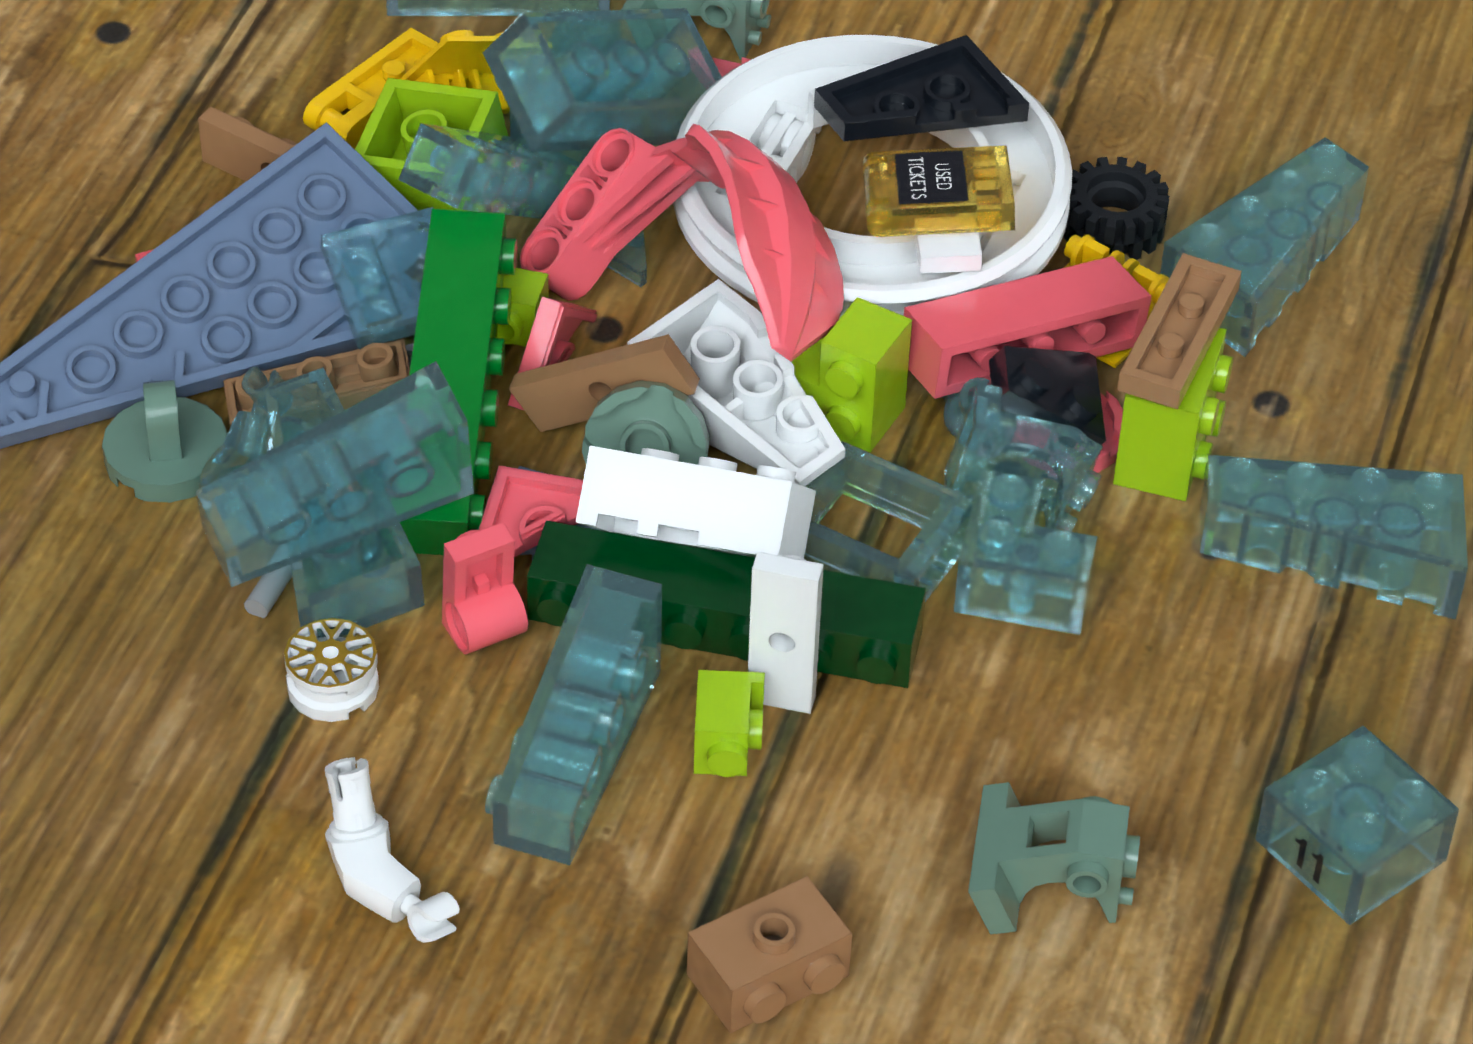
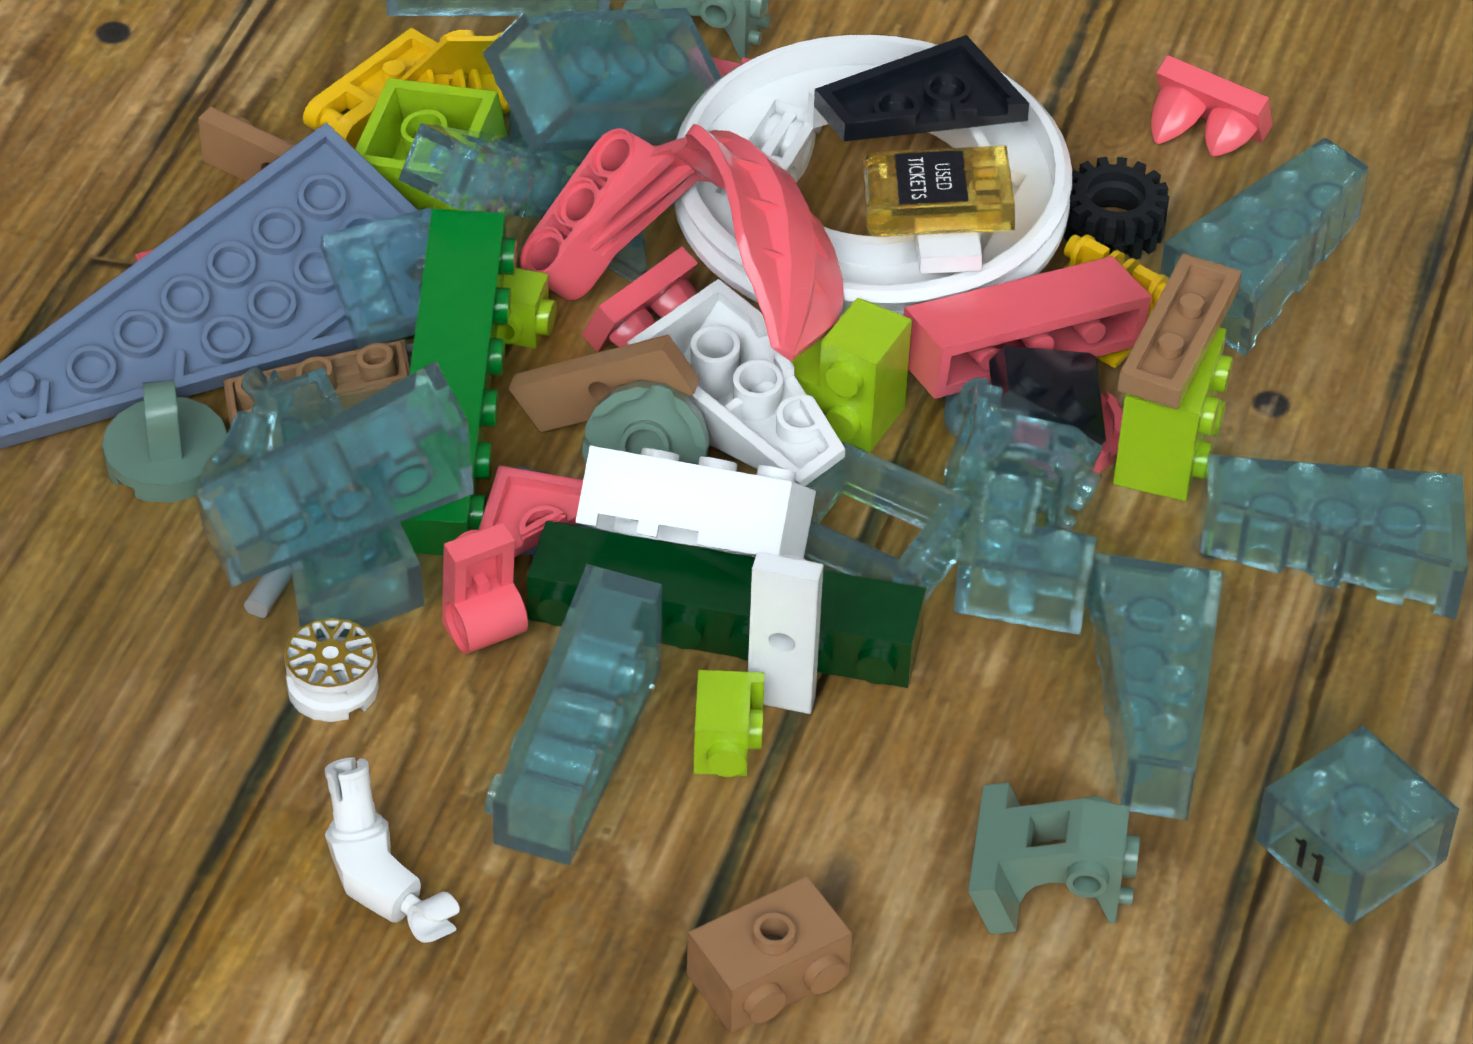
coral tile [508,297,597,410] -> none
none -> coral tile [582,246,698,353]
none -> clear light blue wedge [1088,552,1224,820]
none -> coral tile [1151,55,1273,157]

